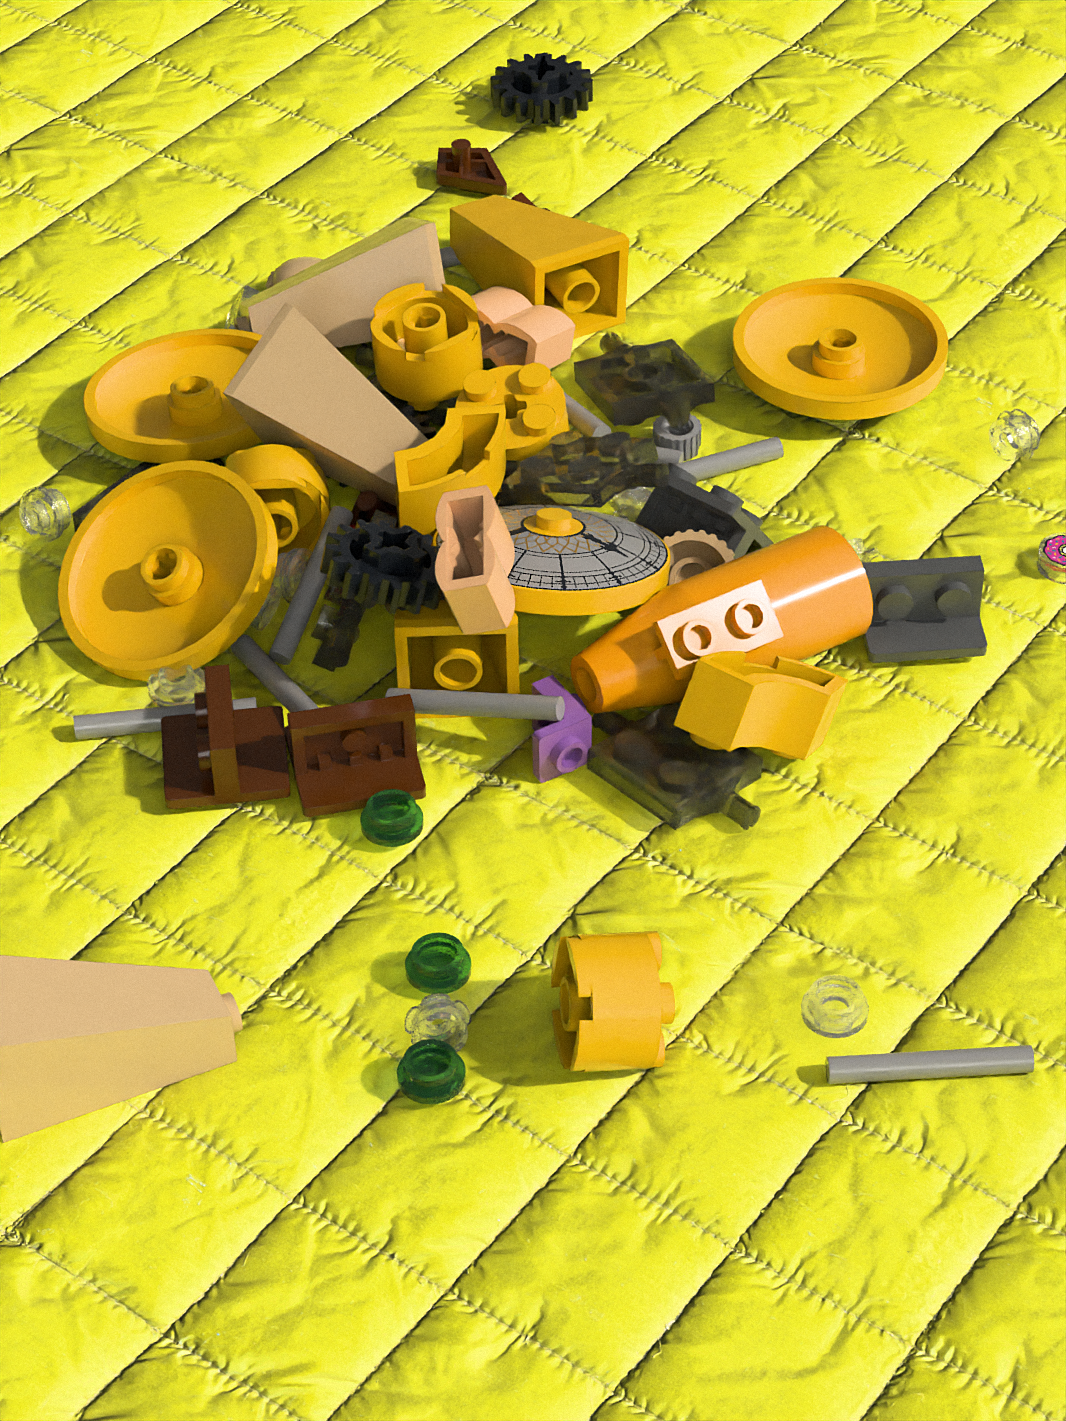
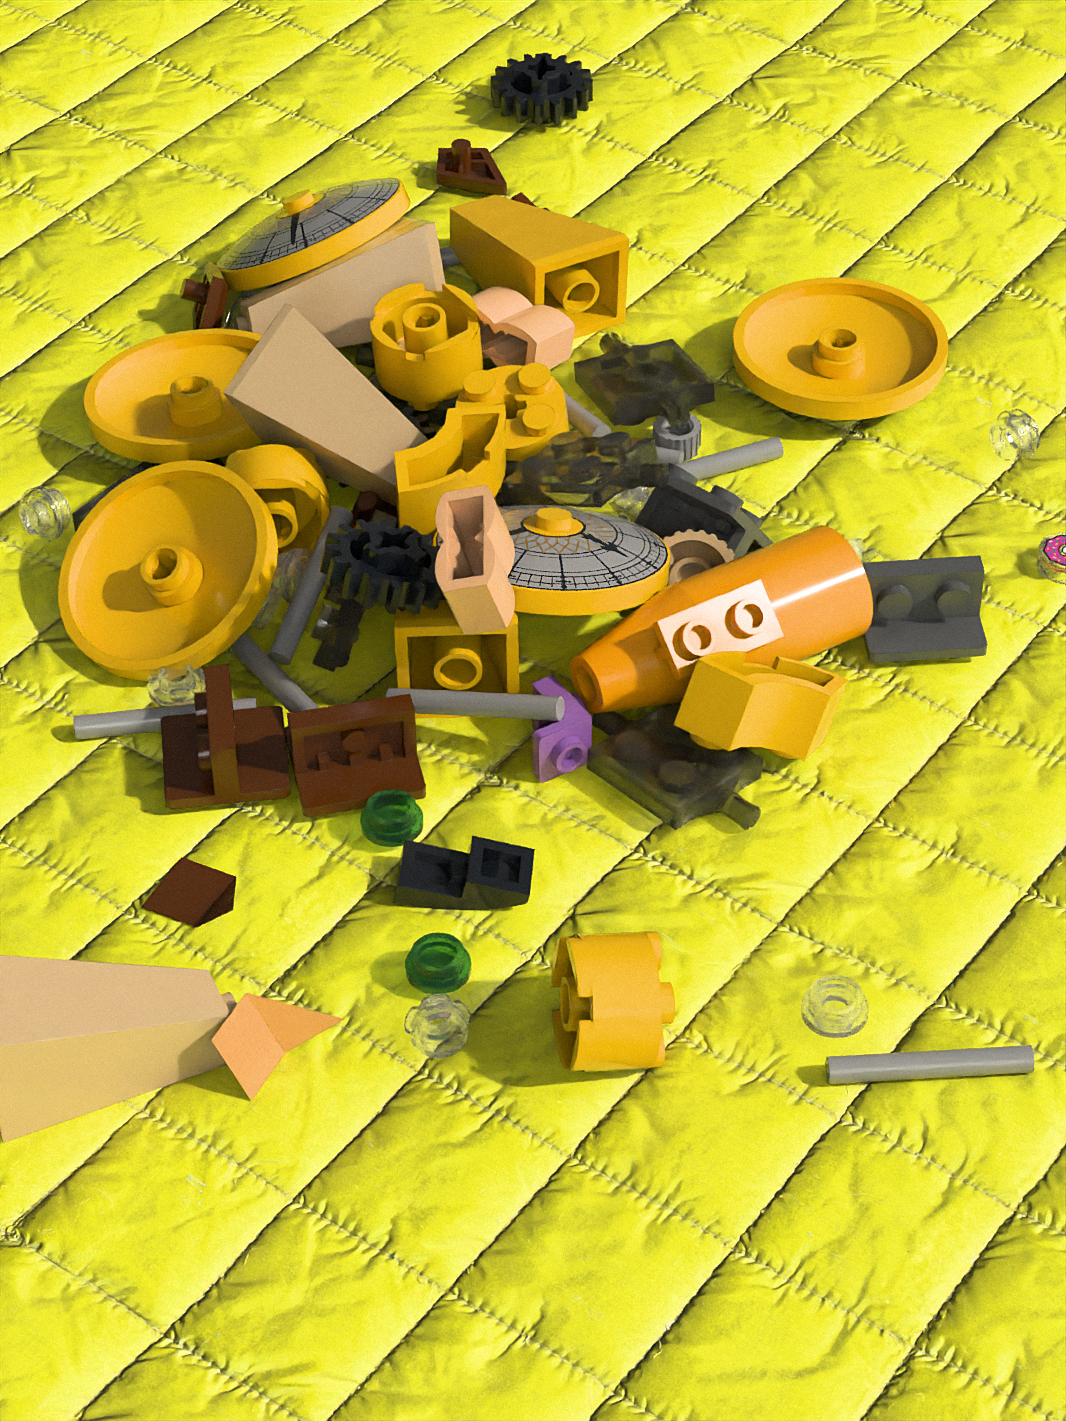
clear green plate [397,1039,466,1104] -> none
none -> reddish brown sticker [142,857,237,927]
none -> reddish brown piece [180,262,229,330]
none -> clear orange sticker [212,993,344,1101]
none -> dish [216,178,411,291]
none -> black slope [393,836,535,910]

